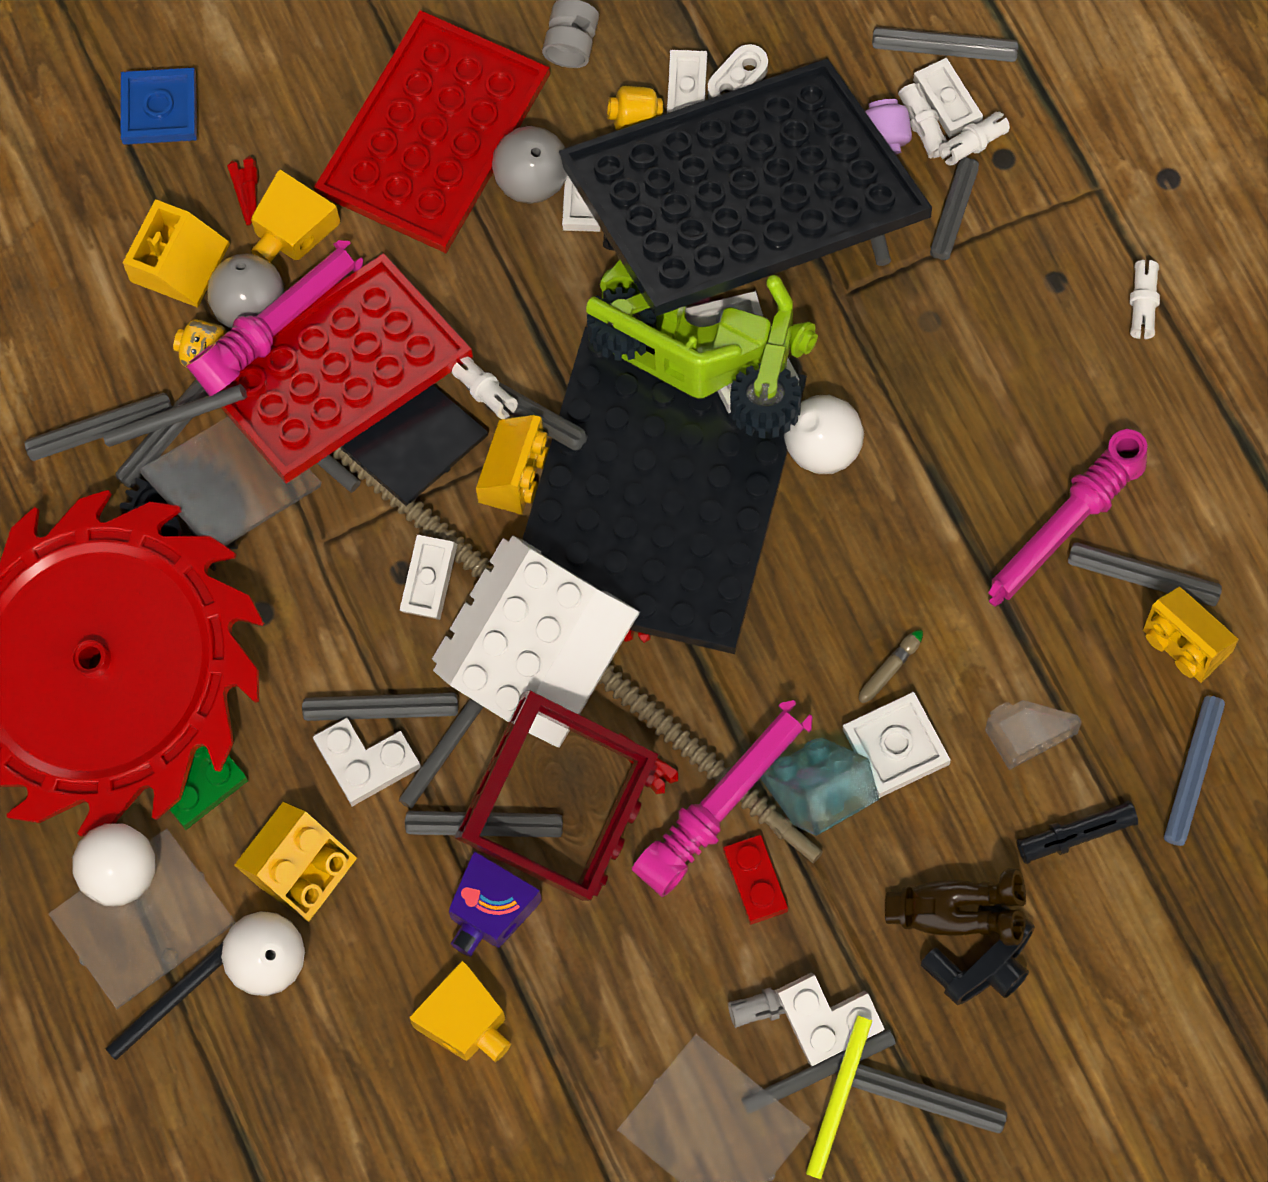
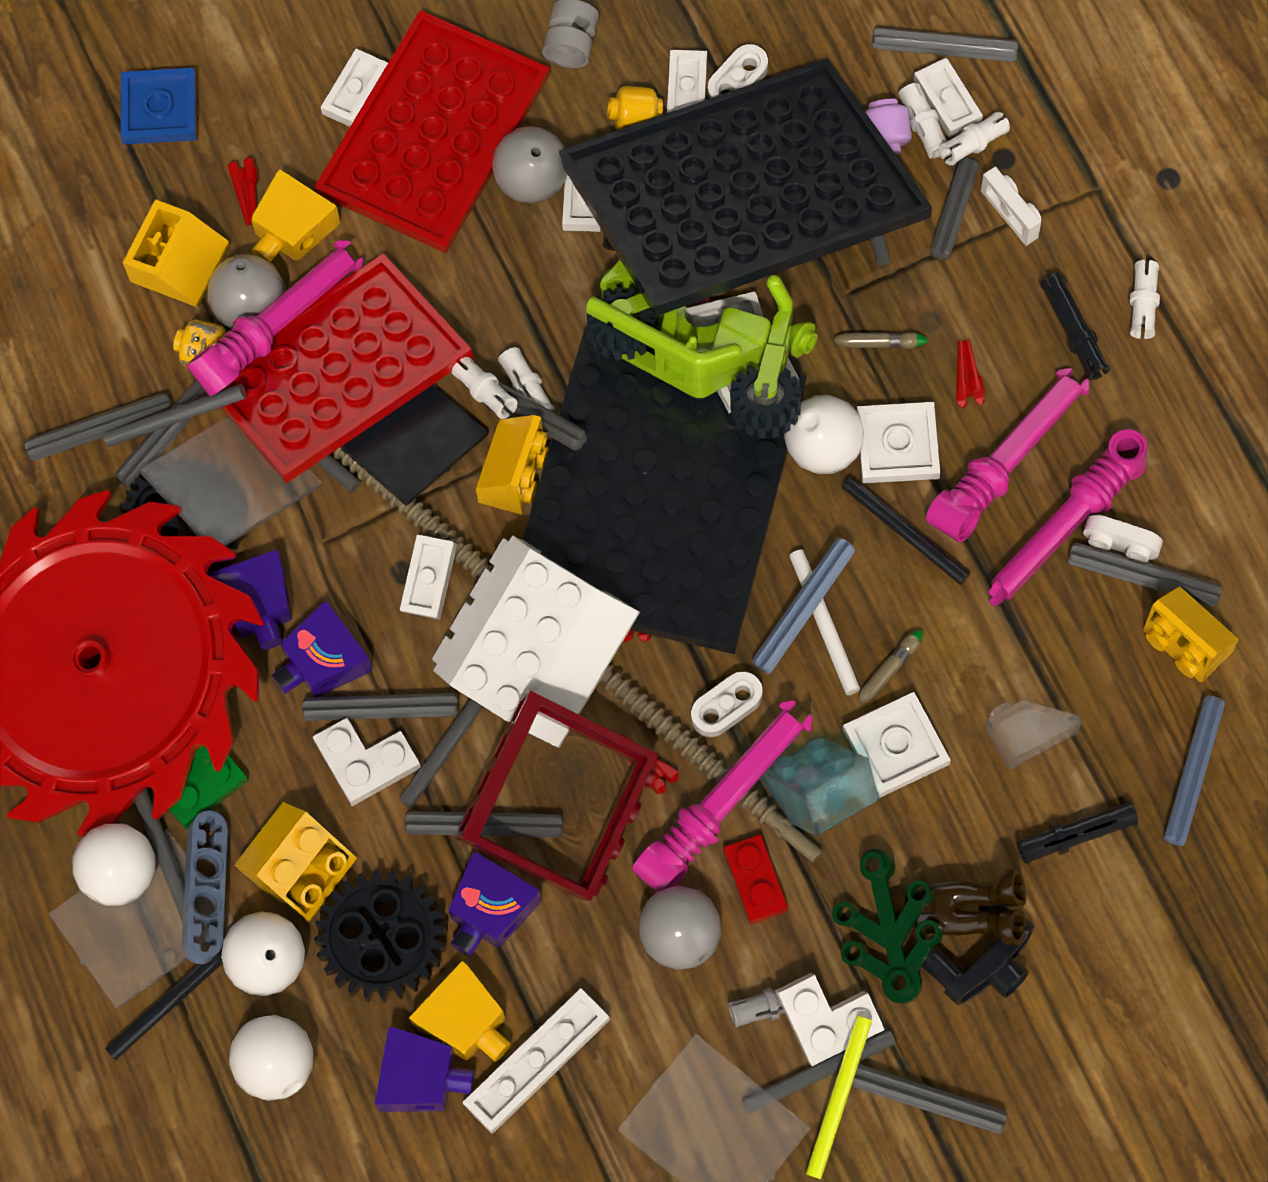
none -> dark grey bar [135,789,185,922]
none -> sand blue beam [182,811,228,964]
none -> dark purple torso [208,549,292,649]
none -> white piece [229,1015,314,1101]
none -> dark purple torso [272,601,372,697]
none -> black gear [314,870,447,1003]
none -> white plate [321,49,388,127]
none -> dark purple torso [375,1027,475,1112]
none -> white plate [463,988,610,1134]
none -> white pin [498,347,556,413]
none -> light grey piece [638,886,722,970]
none -> white plate [691,672,762,737]
none -> sand blue axle [752,537,855,674]
none -> white bar [789,550,860,695]
none -> dark green plant [832,849,943,1004]
none -> dark tan piece [833,332,928,349]
none -> black bar [842,477,970,585]
none -> white plate [857,402,940,483]
none -> dark pink piece [926,368,1089,543]
none -> red piece [956,340,986,409]
none -> white plate [981,166,1041,246]
none -> black pin [1039,272,1110,381]
none -> white plate [1083,515,1163,562]

